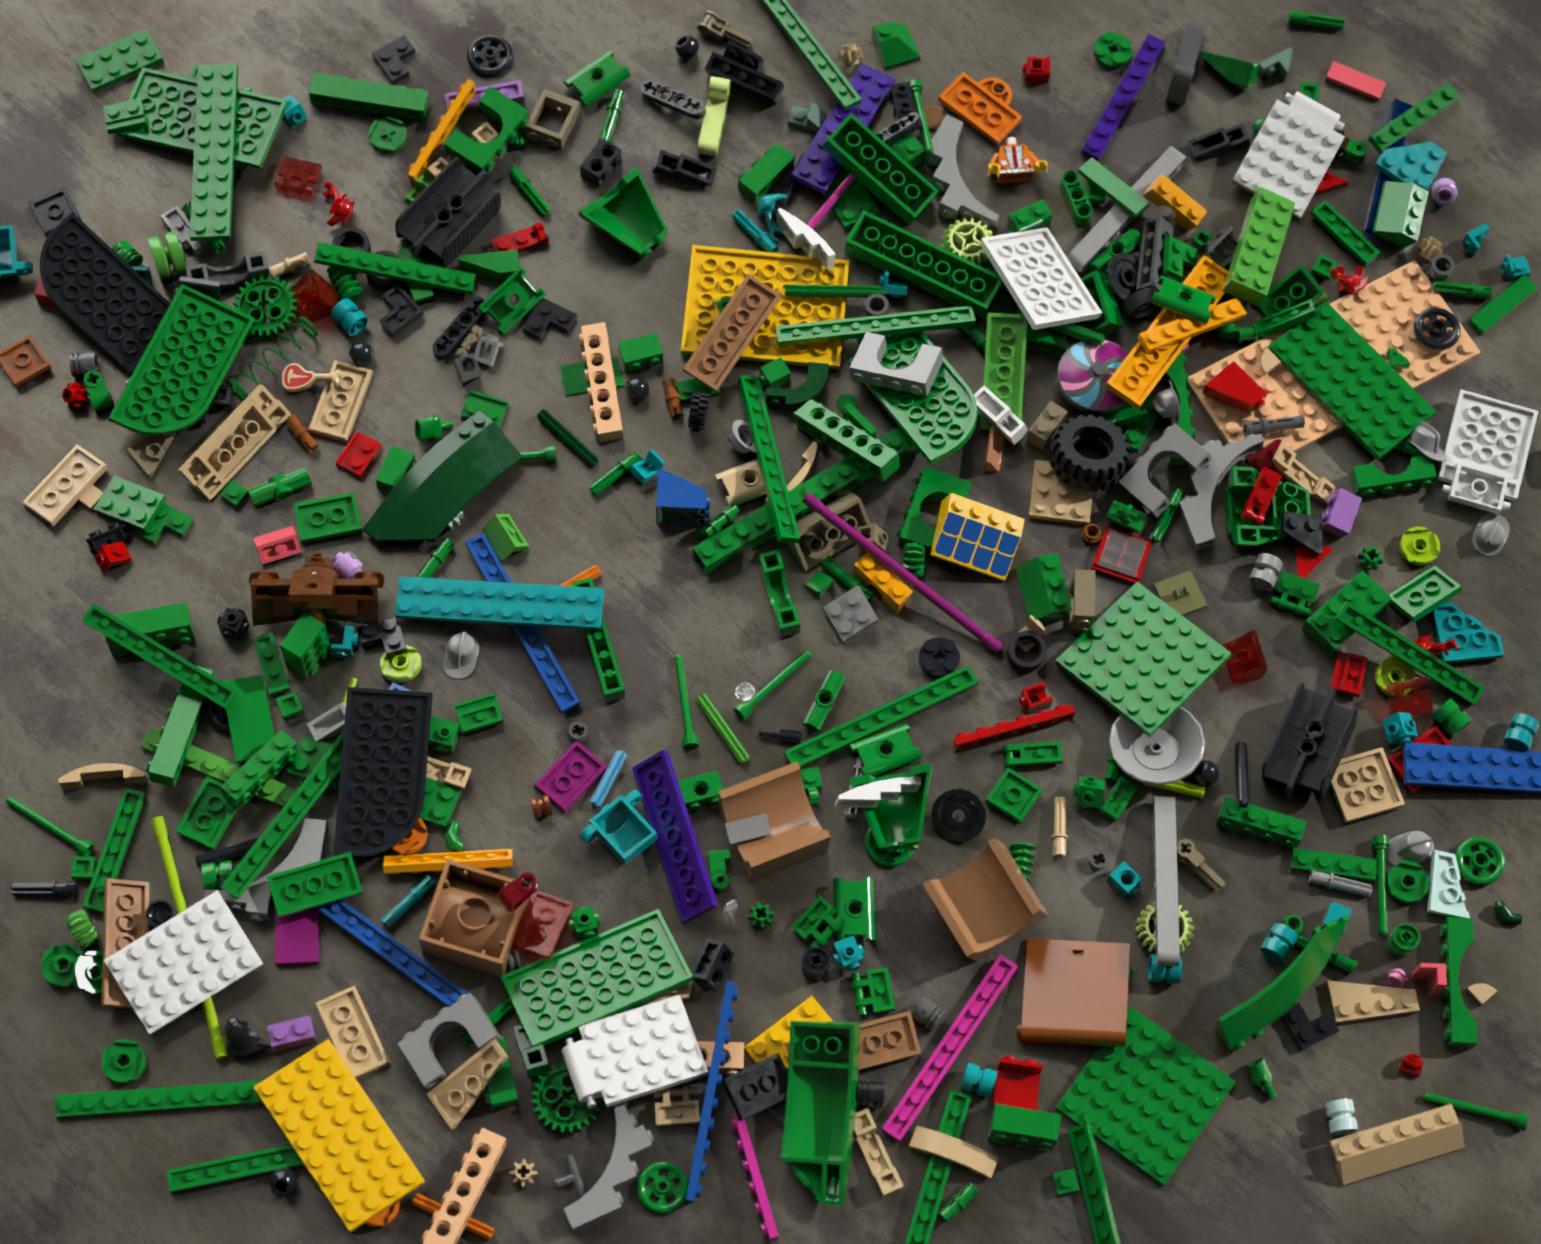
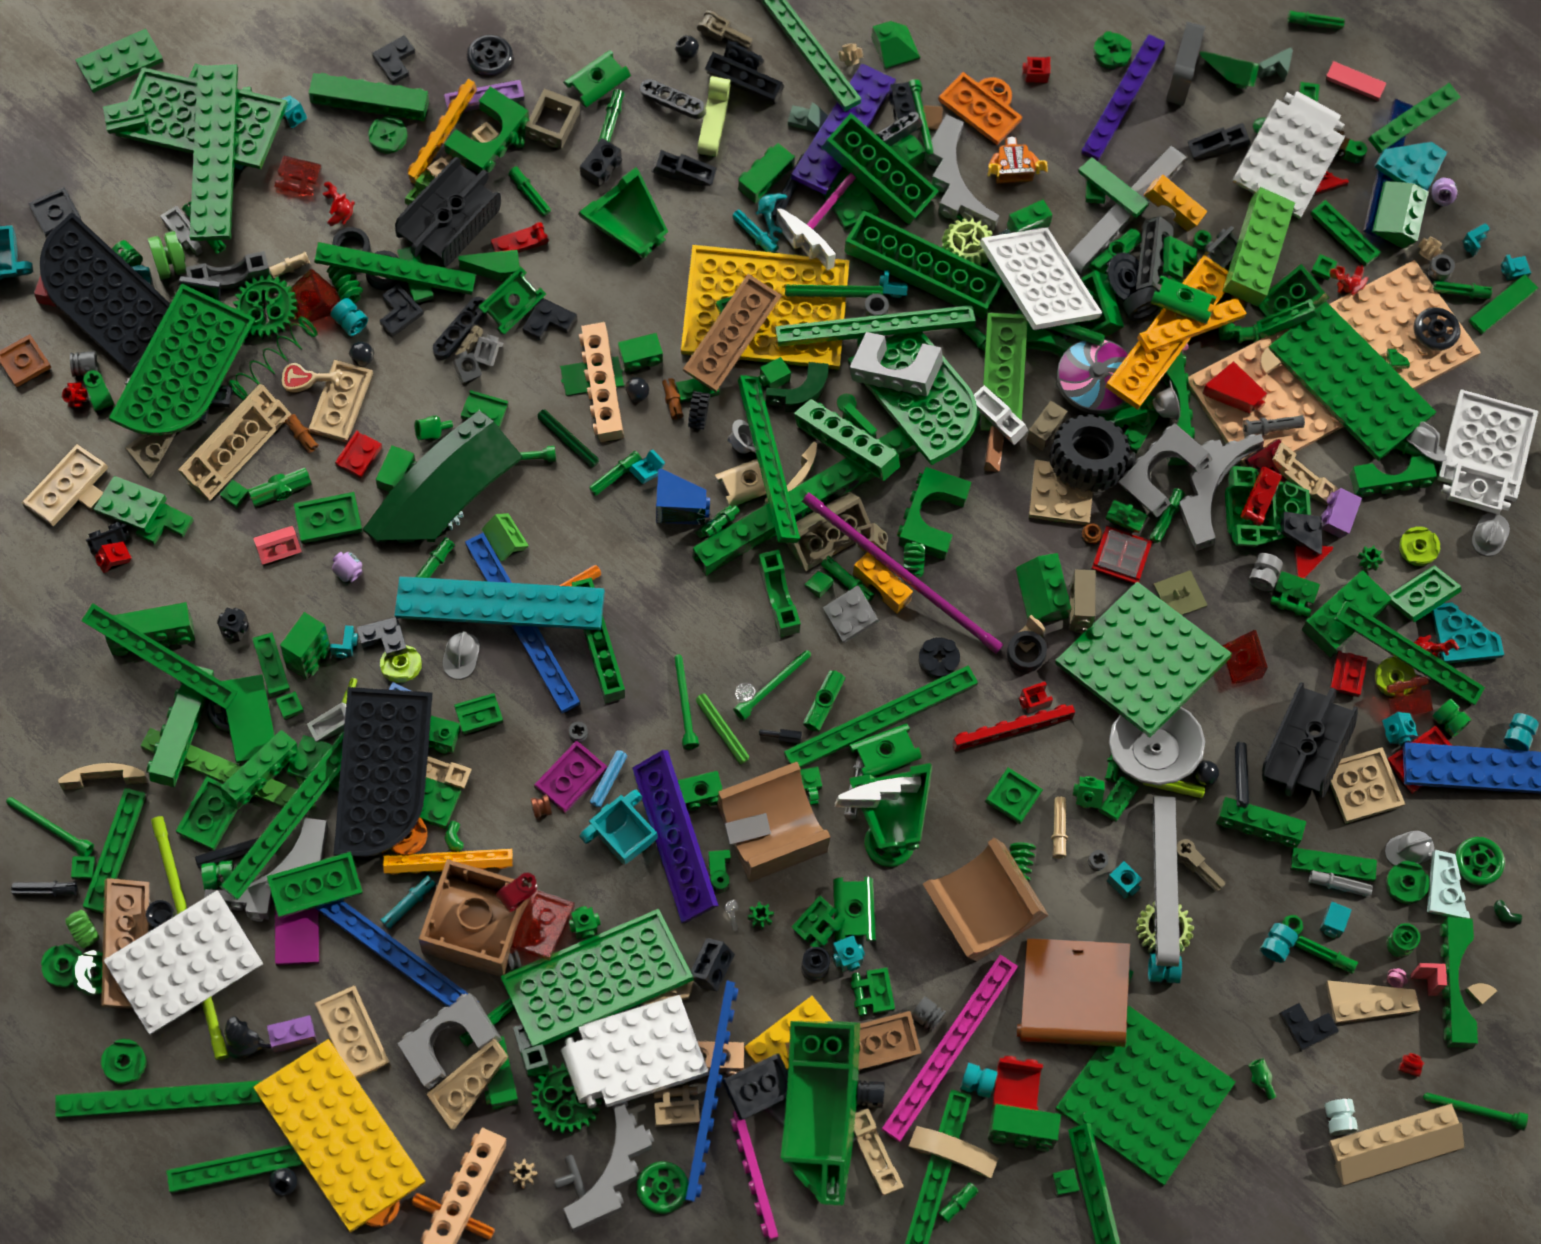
reddish brown piece [249,553,385,626] -> none
slope [930,493,1025,582] -> none
black gear [931,788,986,842] -> none
green plate [1002,741,1063,768] -> none
green beam [1059,170,1093,227] -> none
green slope [1215,915,1349,1052] -> none
green piece [1372,835,1389,936] -> none

